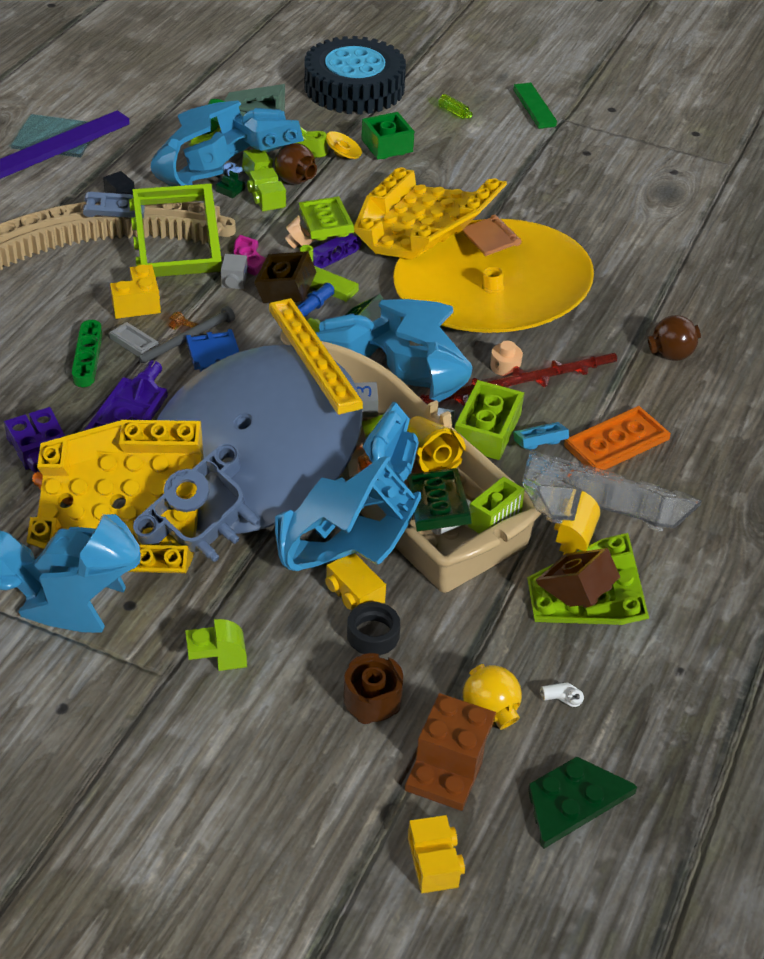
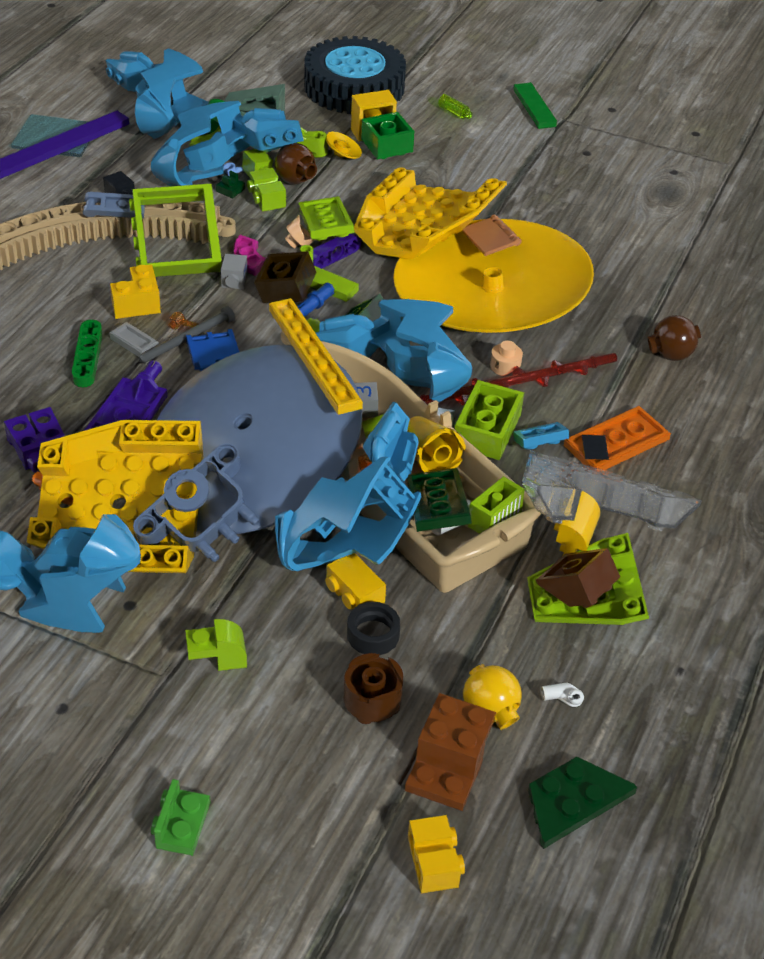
none -> dark azure piece [105,48,209,139]
none -> bright green bracket [151,779,211,856]
none -> yellow brick [351,90,397,142]
none -> black piece [582,435,609,460]

